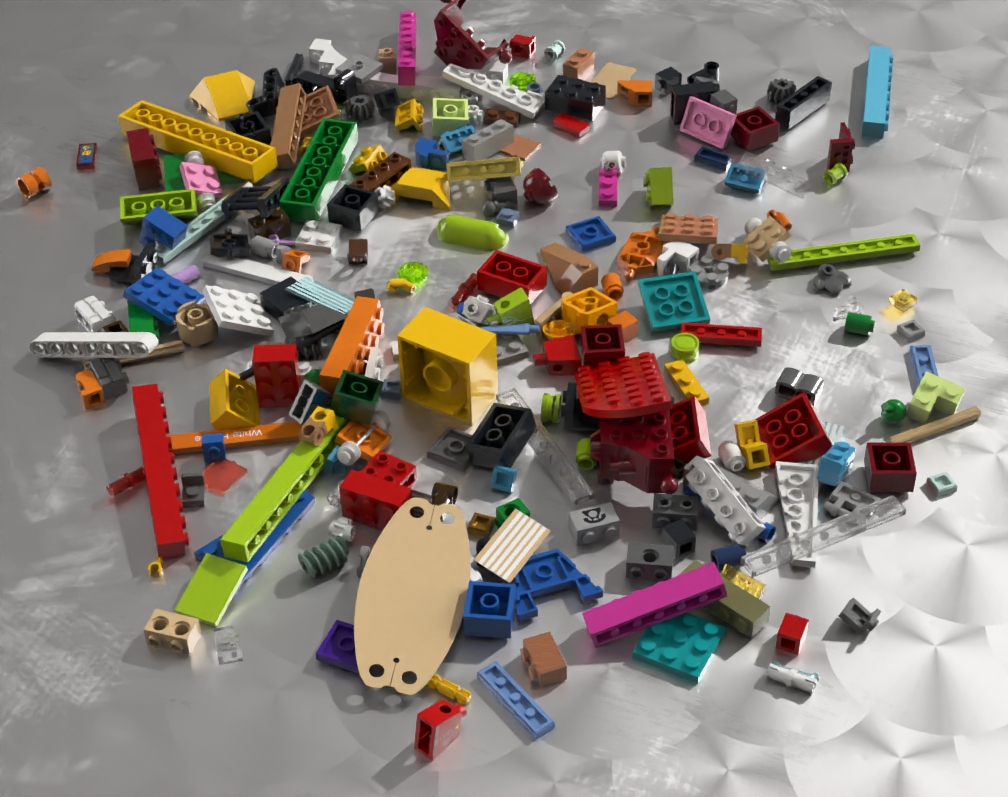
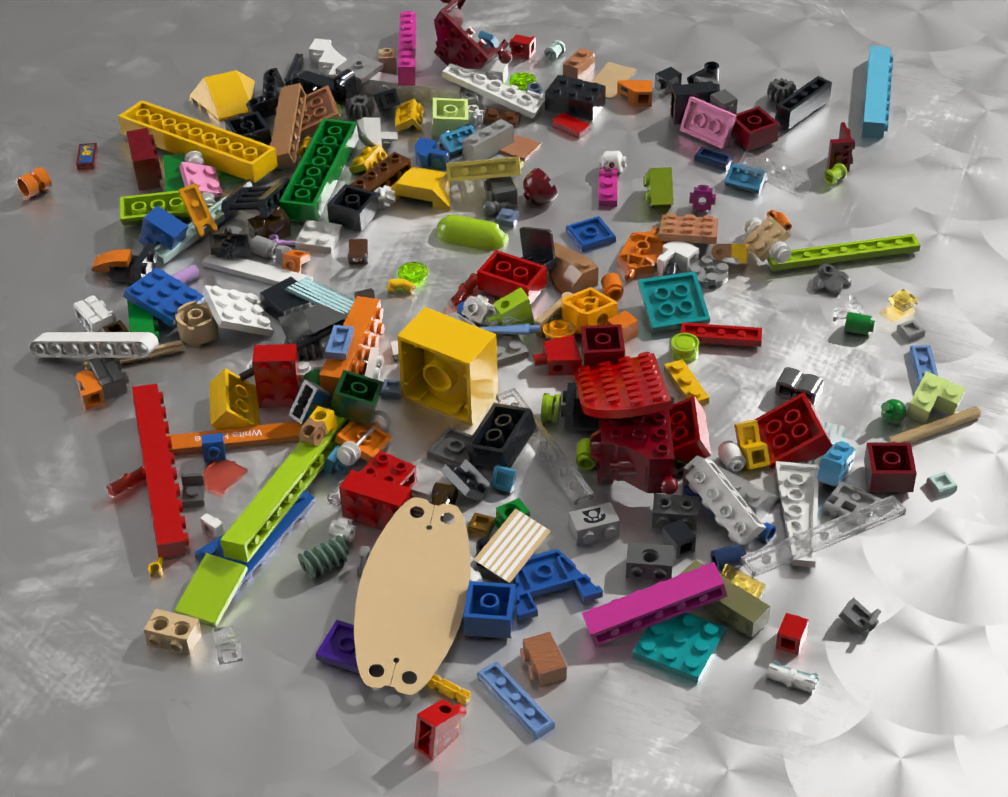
none -> light orange plate [178,183,218,238]
none -> white plate [200,513,224,540]
none -> medium blue plate [325,325,355,360]
none -> white brick [357,117,398,147]
none -> black bracket [441,460,493,502]
none -> dark azure tile [478,31,499,48]
none -> black bracket [519,227,557,271]
none -> magenta brick [689,185,716,213]

